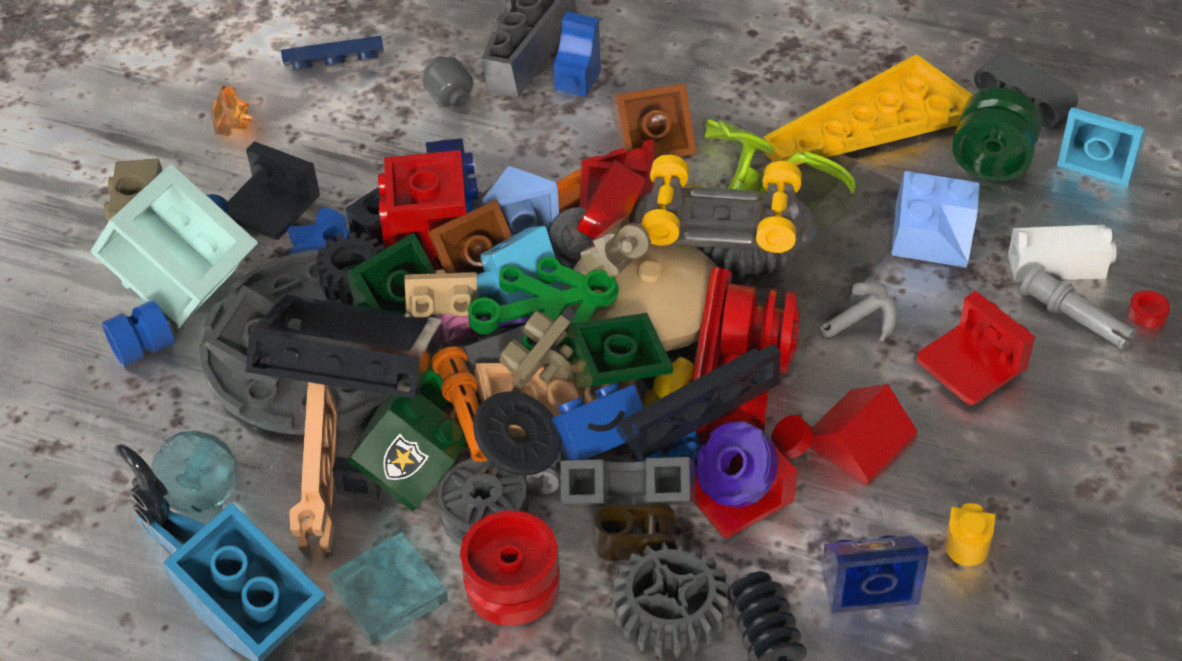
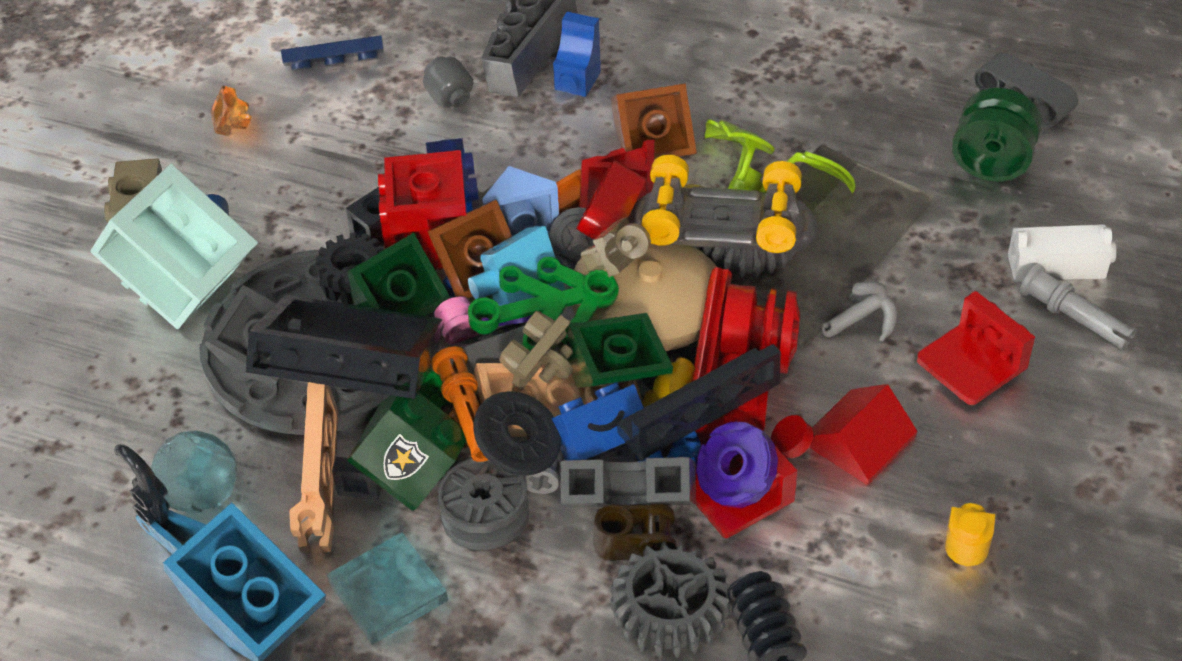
blue wheel [101,299,175,368] -> none
black bracket [228,141,320,240] -> none
blue plate [287,207,351,255] -> none
tan hips [405,270,477,317] -> none
red wheel [460,510,561,626] -> none
yellow wing [760,54,973,165] -> none
clear blue slope [821,535,929,613] -> none
light blue slope [891,171,979,268] -> none
medium azure slope [1057,107,1147,187] -> none
red tile [1128,290,1170,328] -> none

